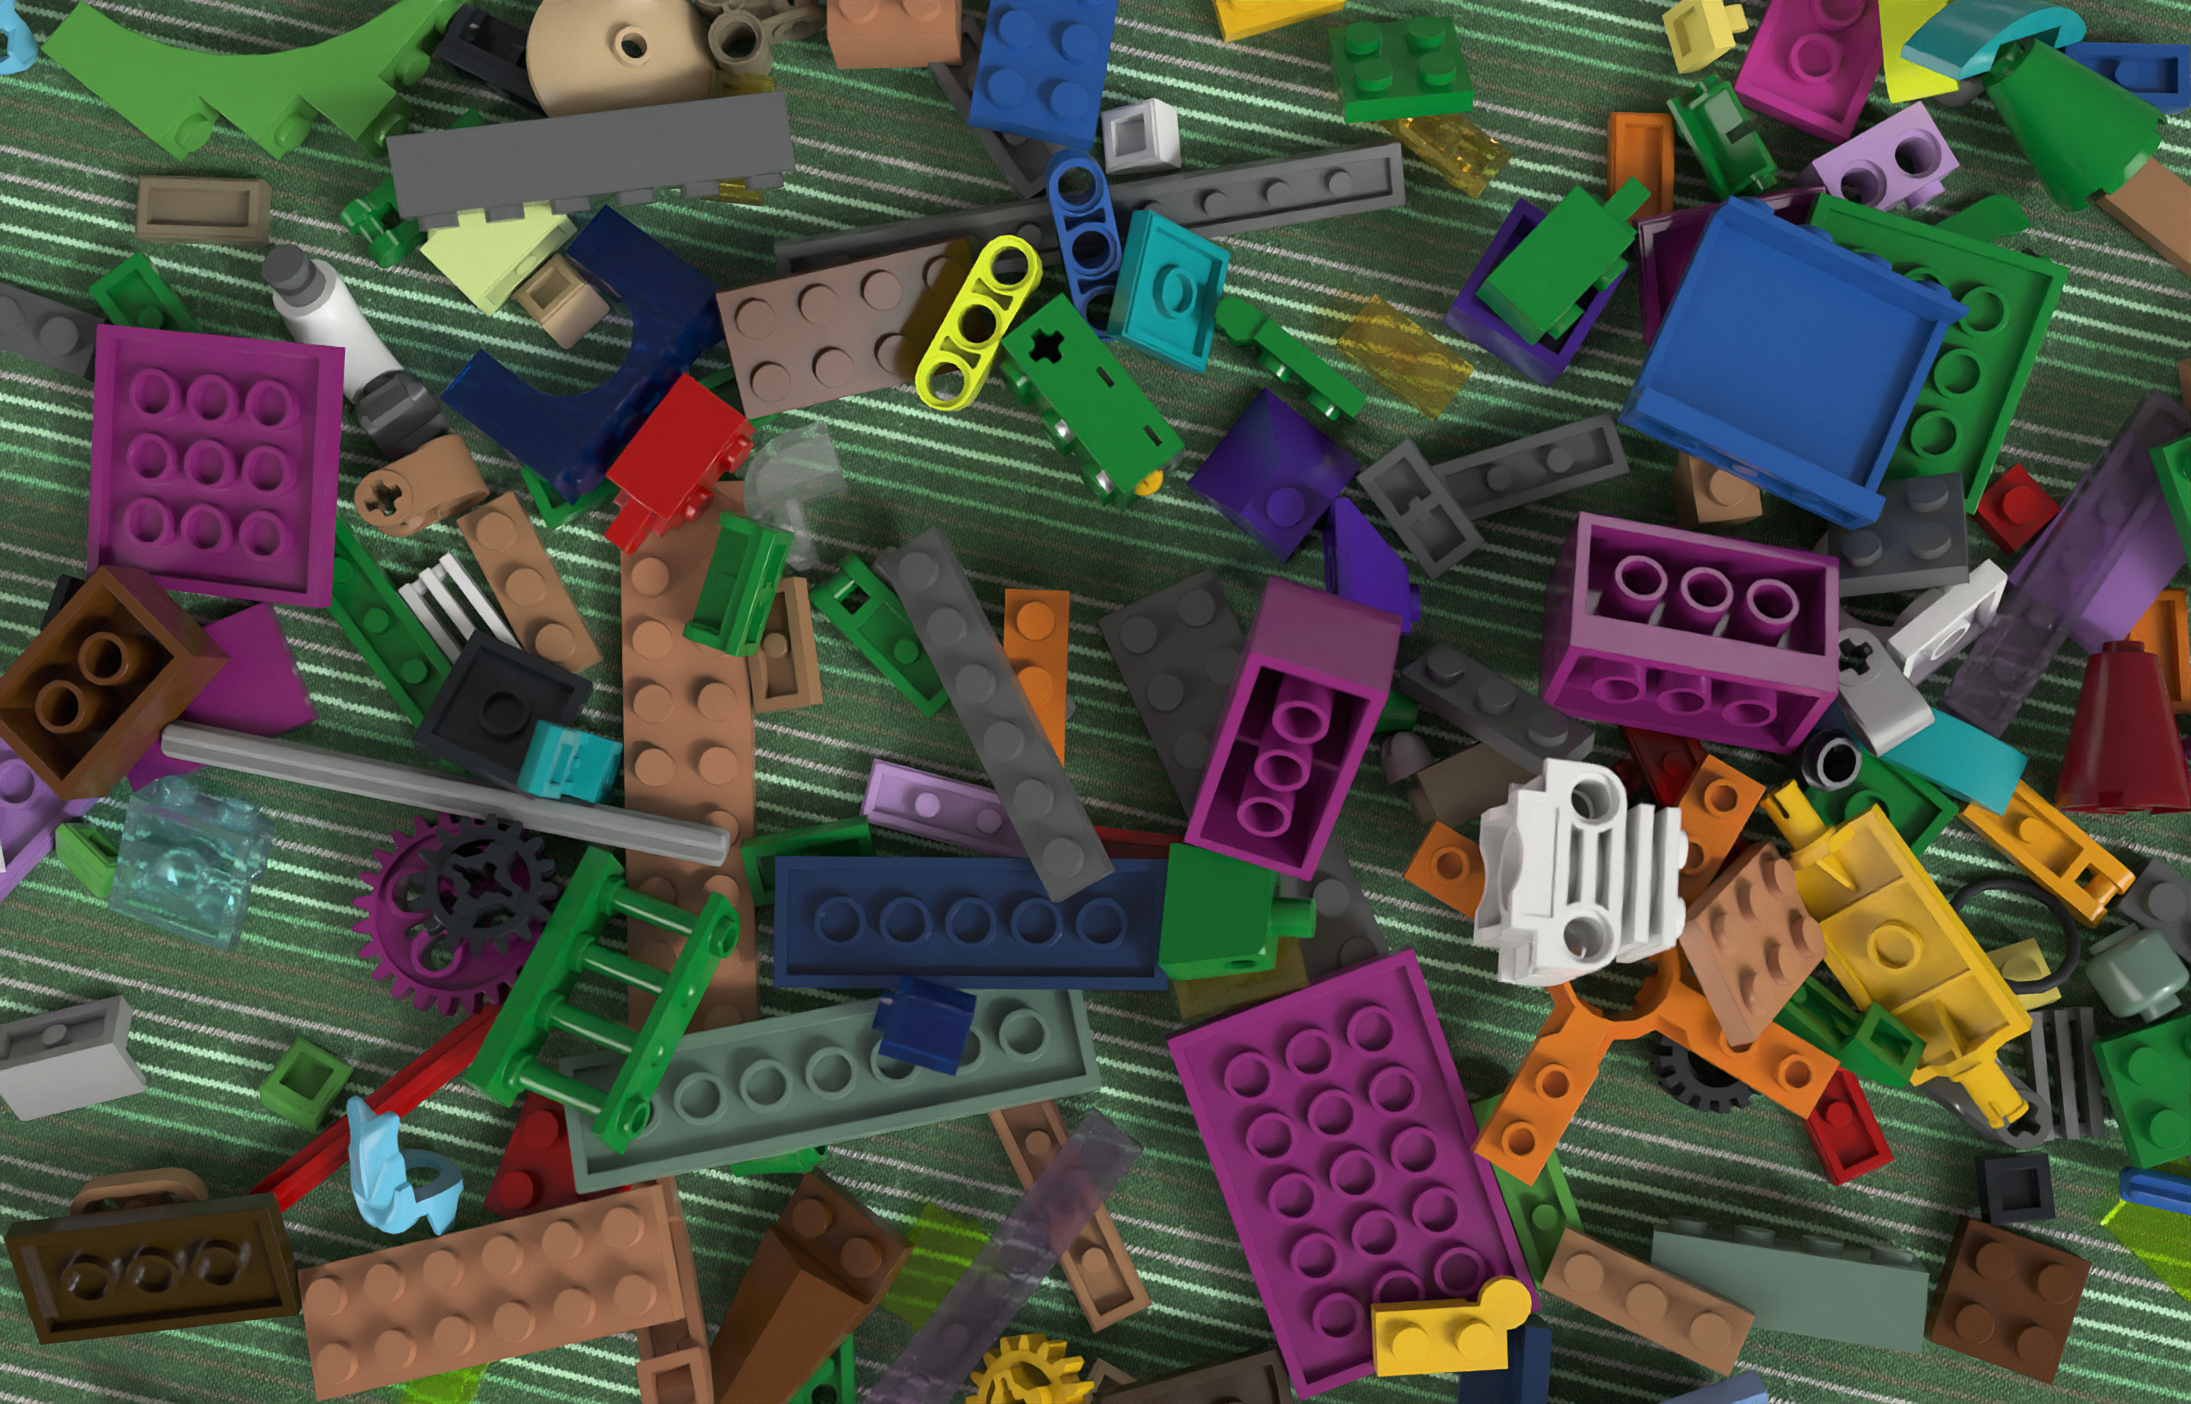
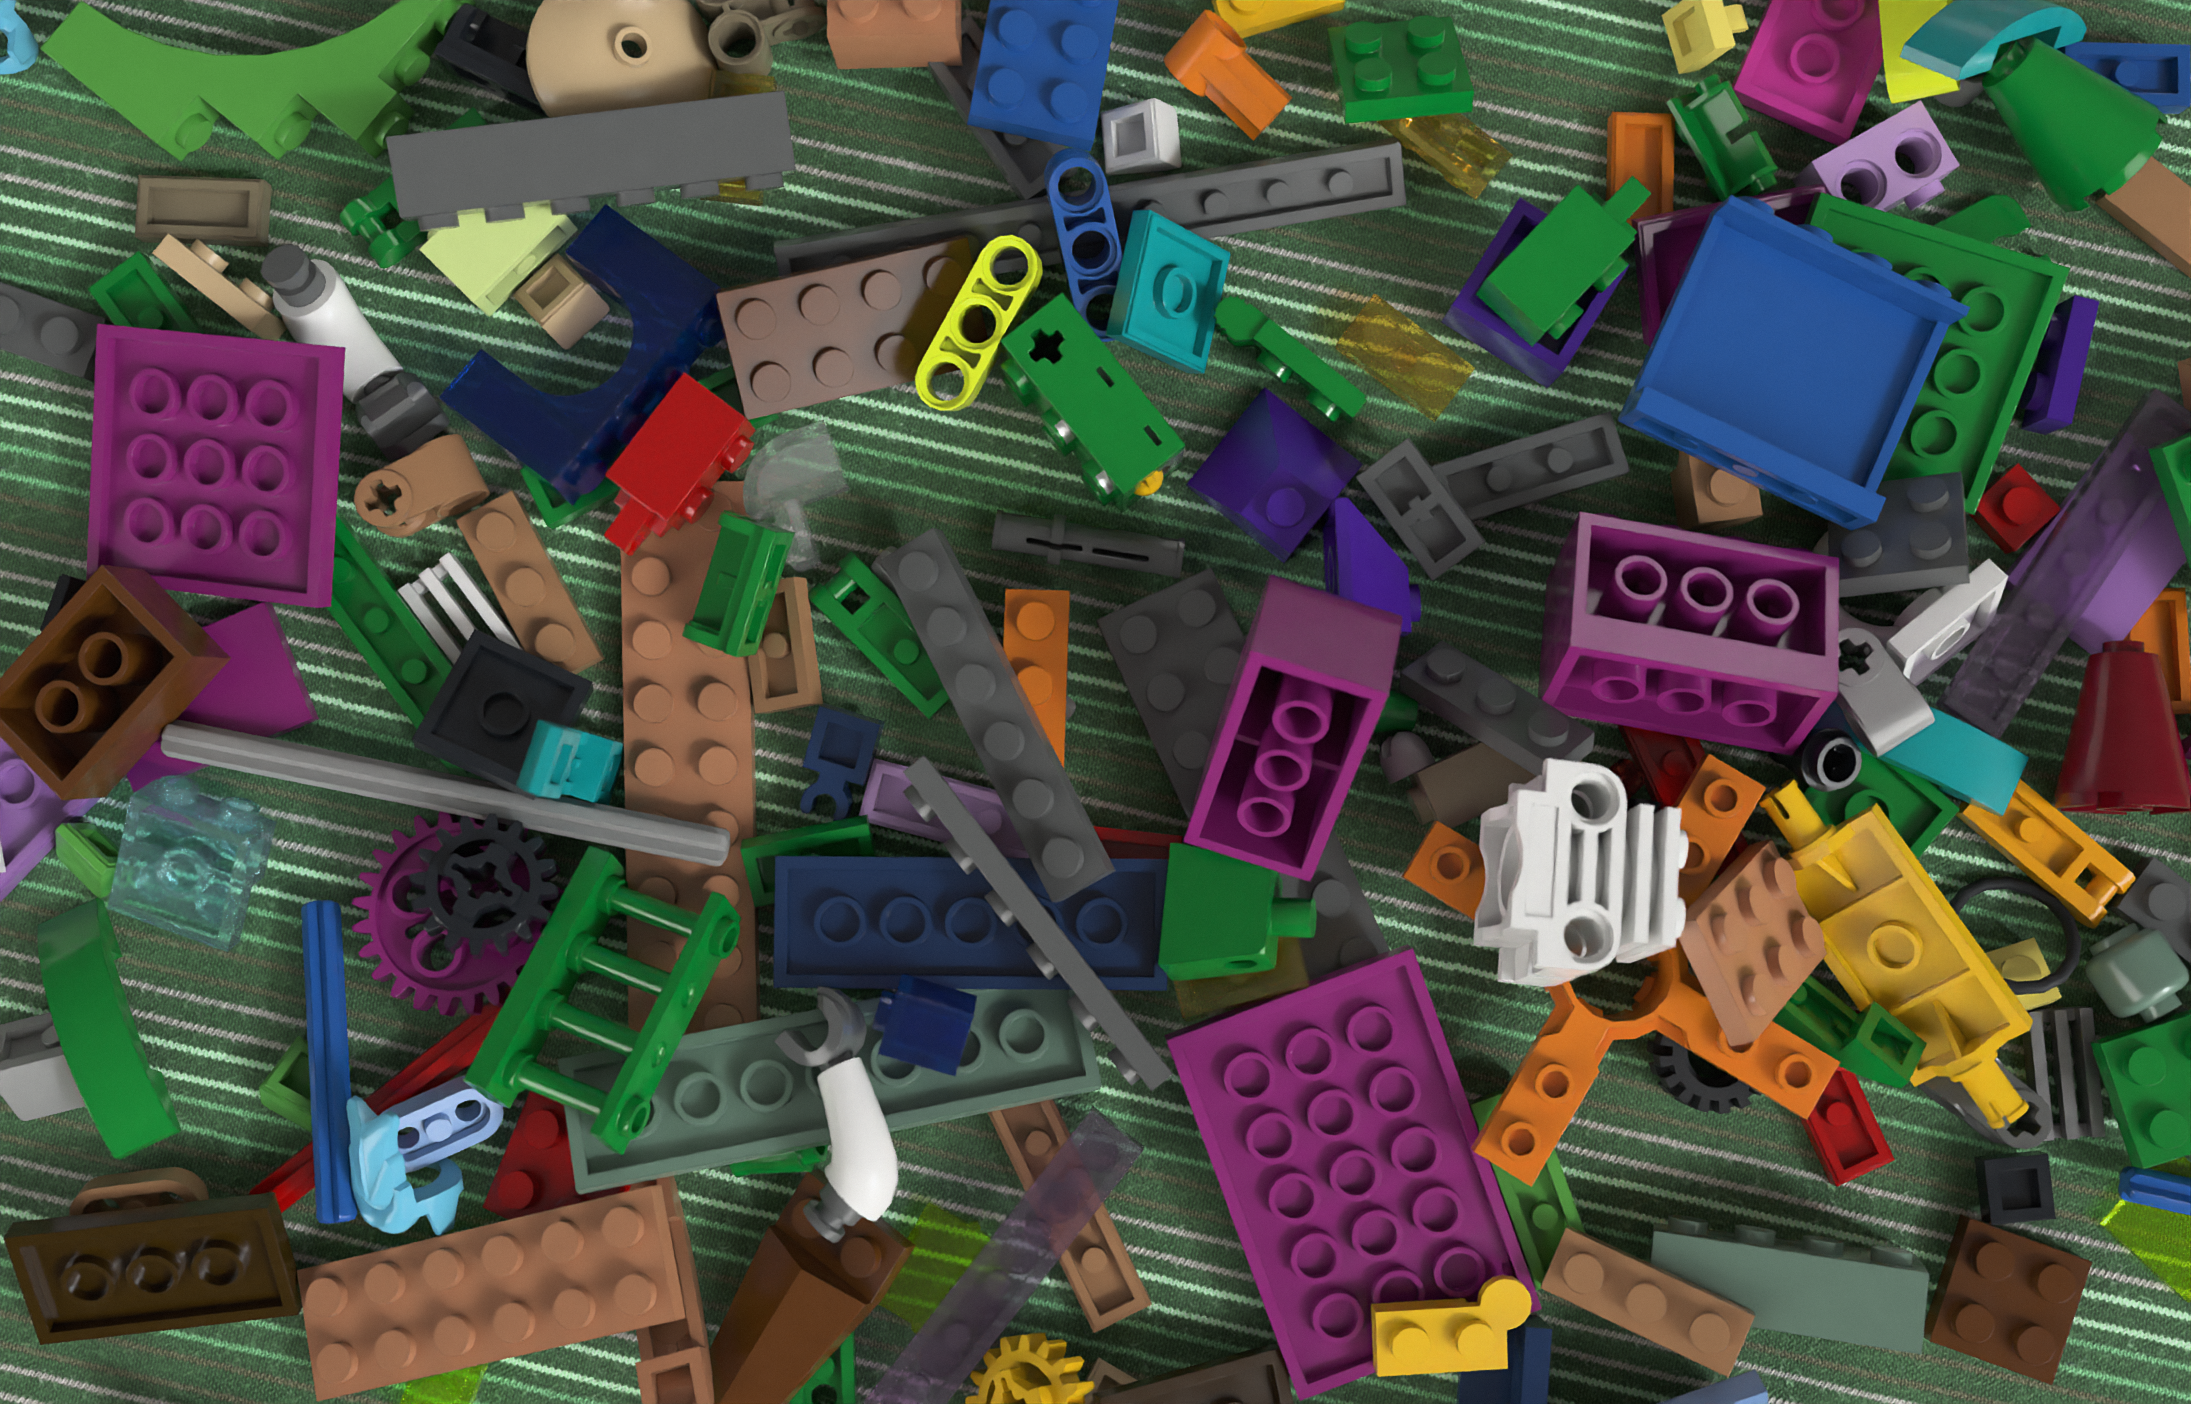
none -> green slope [37,898,181,1159]
none -> tan plate [152,233,287,341]
none -> blue axle [301,900,357,1224]
none -> light blue plate [380,1076,503,1173]
none -> white piece [774,986,898,1243]
none -> dark blue plate [800,703,885,821]
none -> dark grey plate [903,755,1173,1091]
none -> dark grey pin [991,509,1185,579]
none -> orange piece [1163,9,1292,140]
none -> dark purple plate [2020,295,2100,435]

